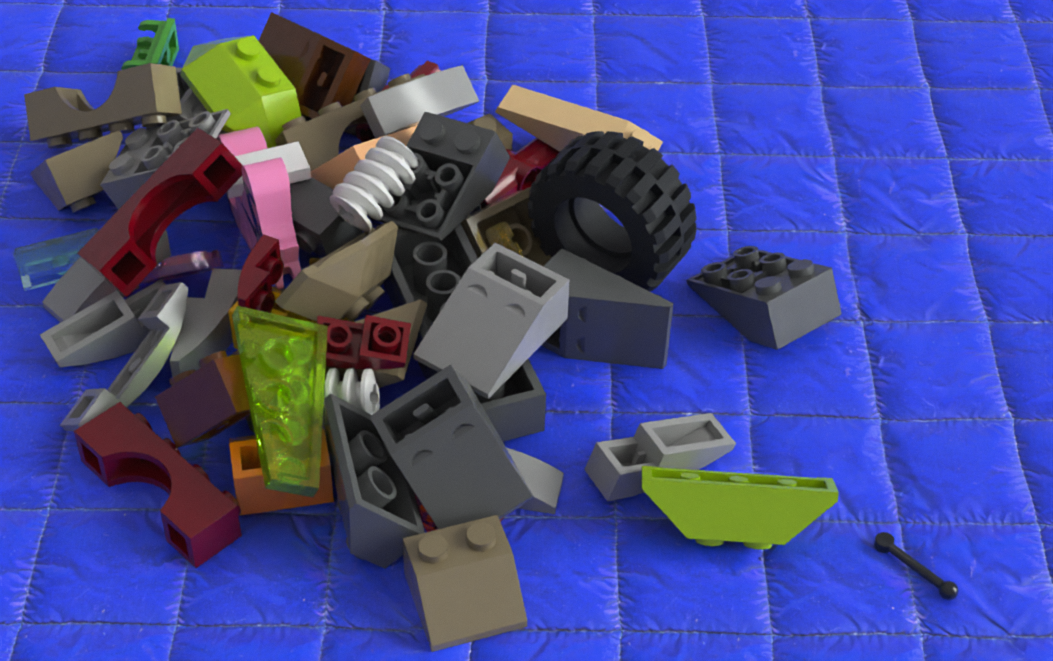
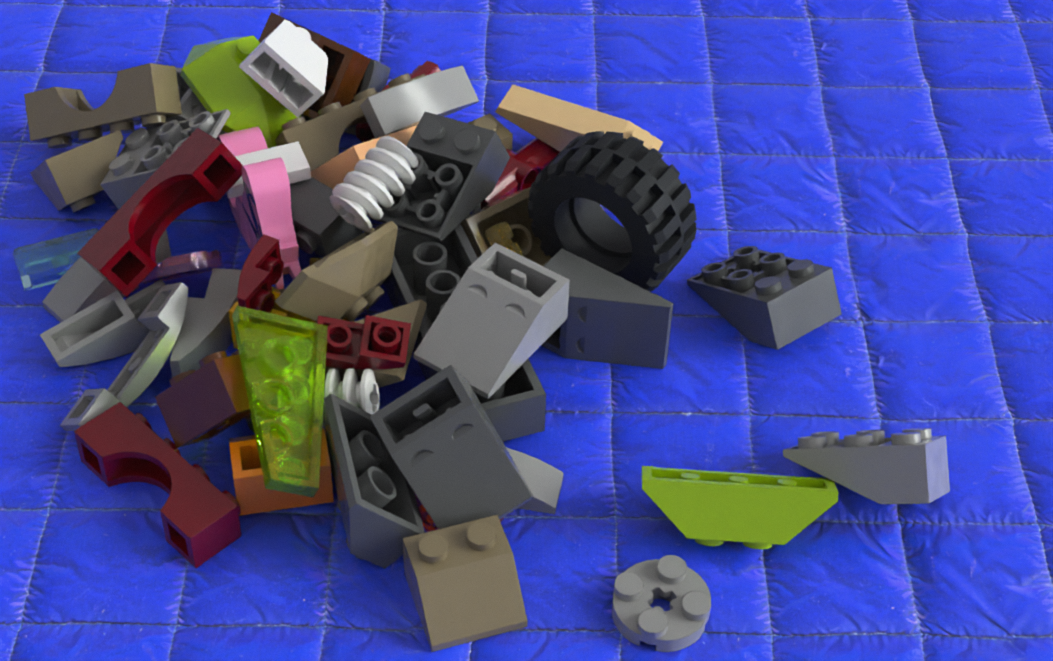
bright green hinge [121,18,179,70] -> none
light grey slope [584,413,736,502] -> none
black hinge [874,532,958,600] -> none
none -> white torso [239,20,328,118]
none -> light grey plate [611,555,711,652]
none -> light grey slope [783,428,950,504]

